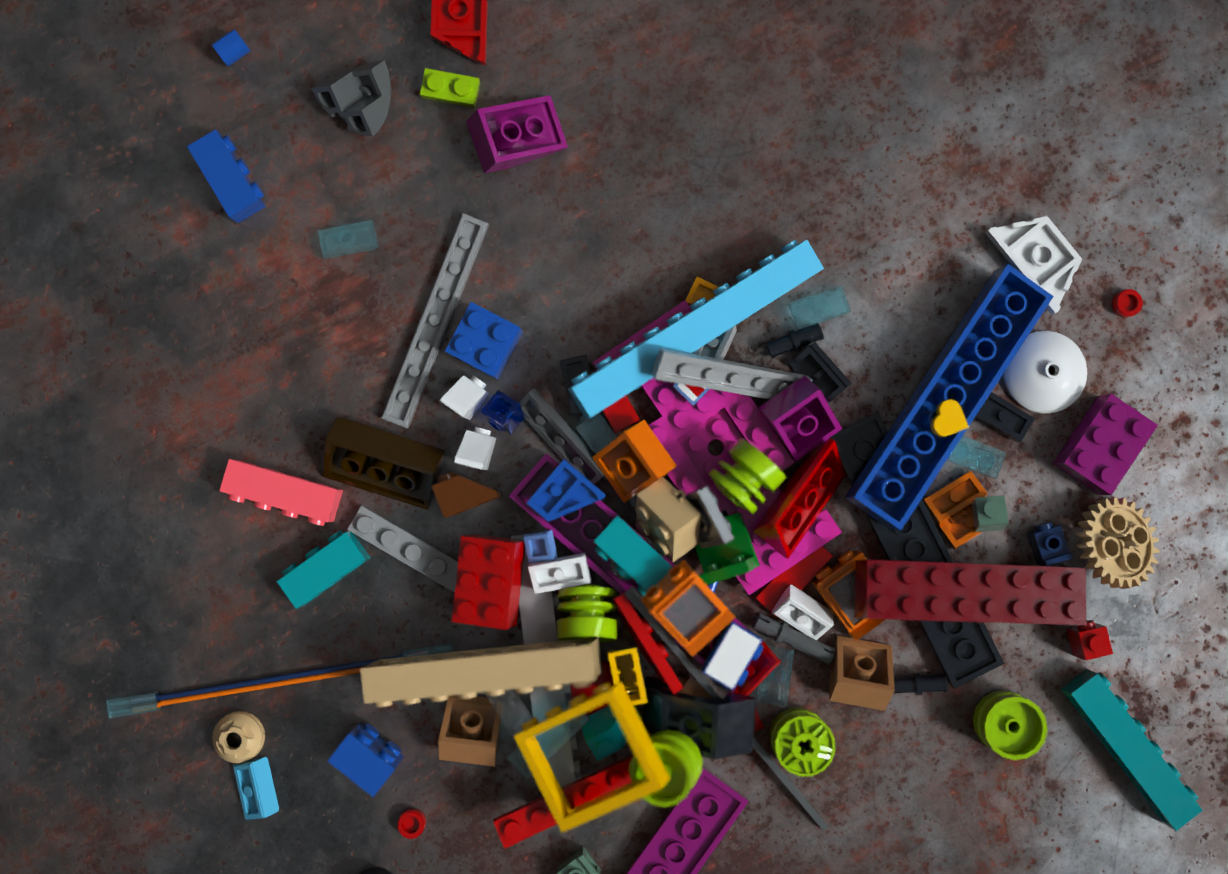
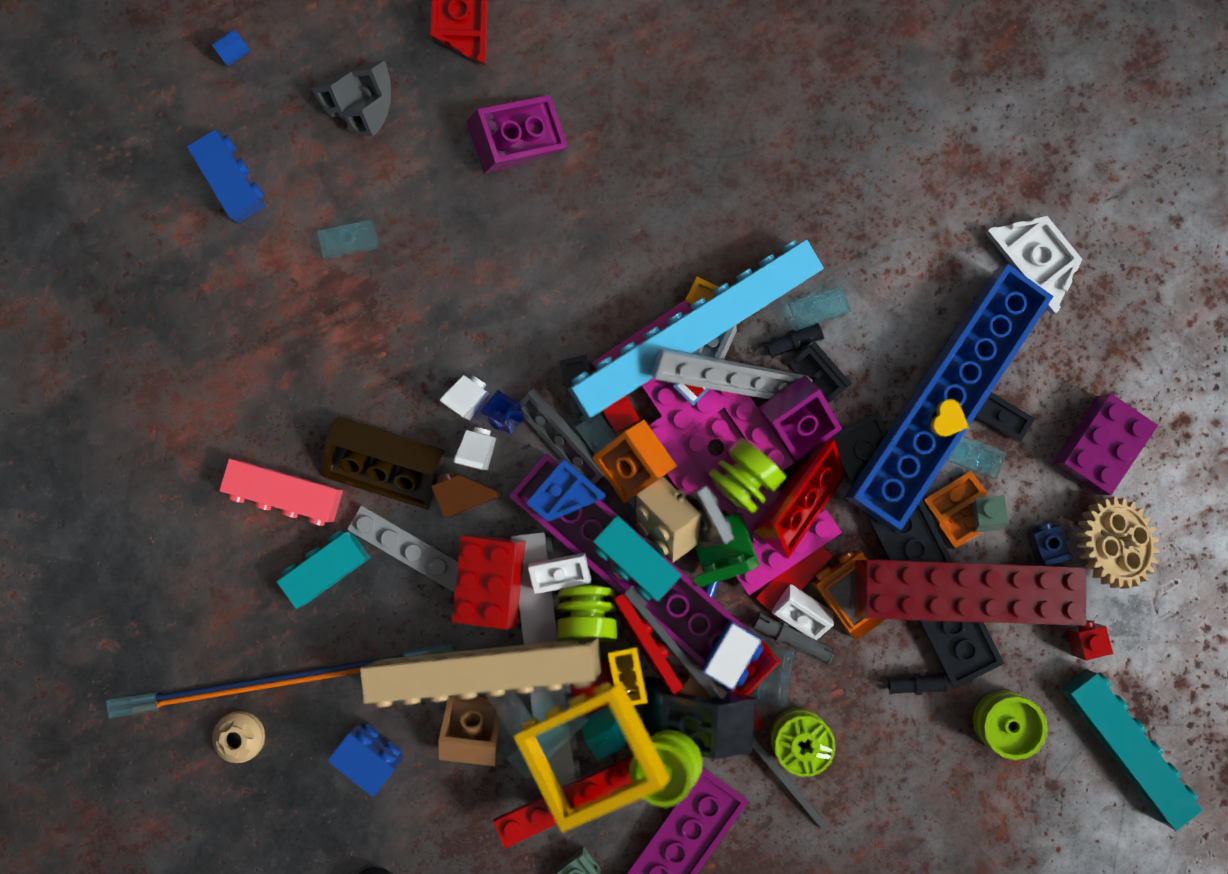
medium azure slope [233,757,279,820] -> none
light grey tile [381,213,489,428] -> none
red tile [397,808,427,839] -> none
lime plate [420,68,480,108] -> none
blue brick [445,302,523,380] -> none
medium blue tile [523,530,558,563] -> none
orange window [640,560,735,657] -> none
medium nougat slope [829,636,894,711] -> none
white dish [1003,331,1087,414] -> none
red tile [1111,289,1143,318] -> none

